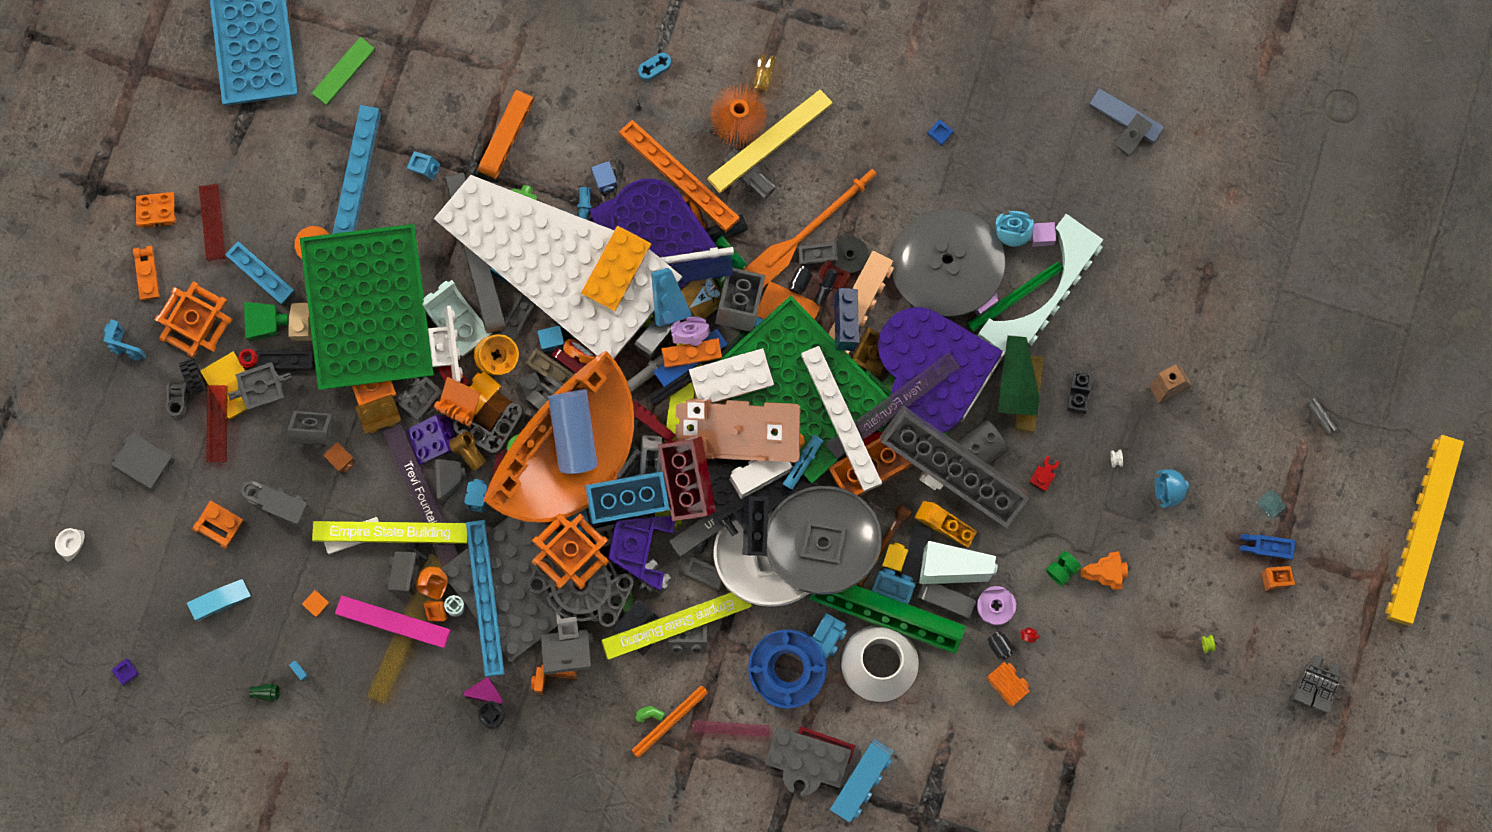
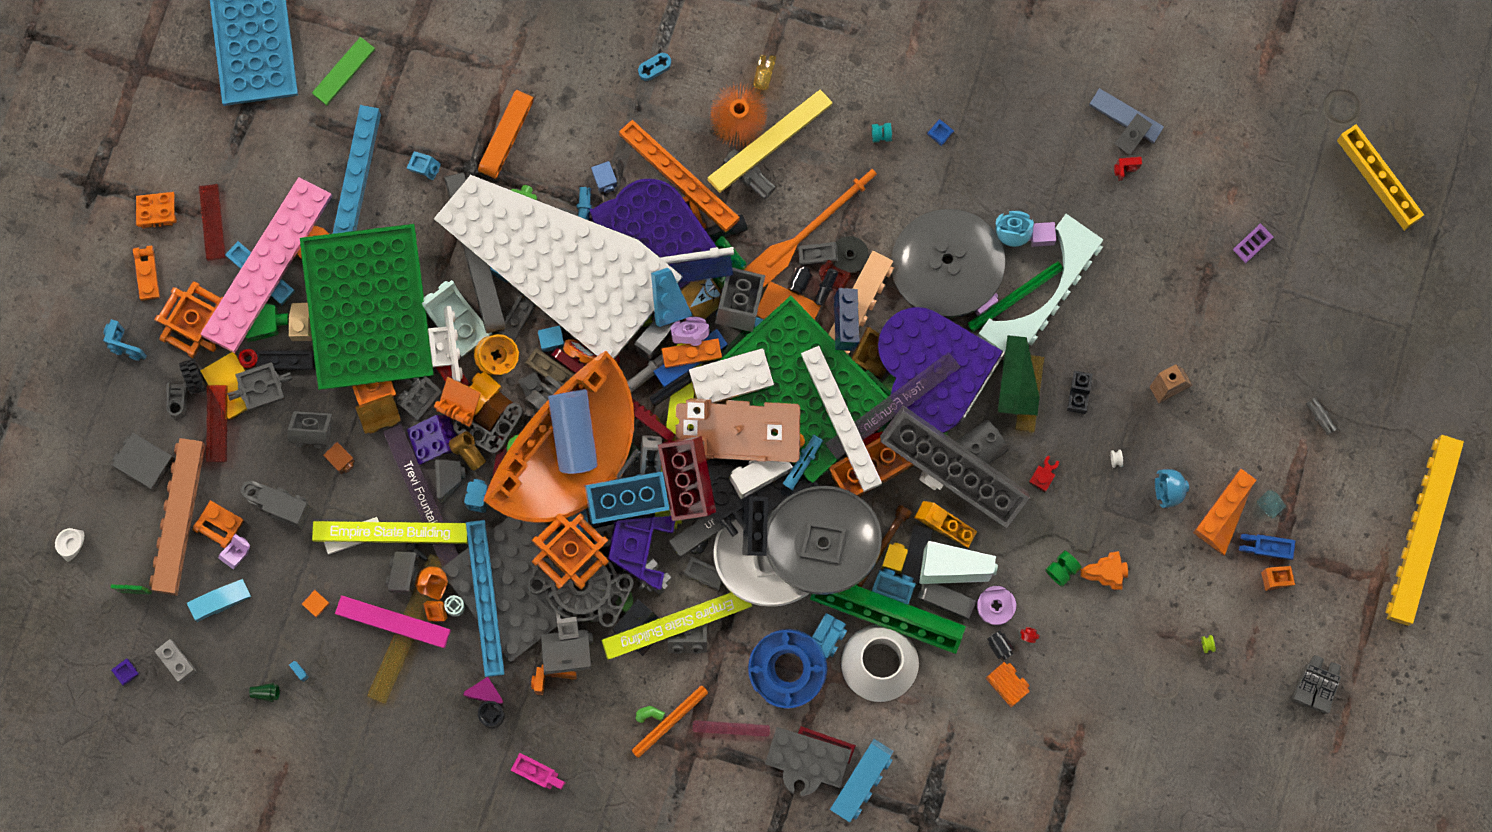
light orange plate [581,226,652,311] -> none
none -> green piece [111,584,152,595]
none -> nougat brick [149,438,205,596]
none -> light grey brick [154,639,197,684]
none -> bright pink plate [201,177,332,353]
none -> lavender bracket [218,534,250,570]
none -> dark pink hinge [511,753,565,790]
none -> teal wheel [871,123,892,143]
none -> red bracket [1114,157,1142,181]
none -> orange wedge [1193,469,1256,556]
none -> medium lavender slope [1233,223,1273,263]
none -> yellow brick [1337,124,1424,231]

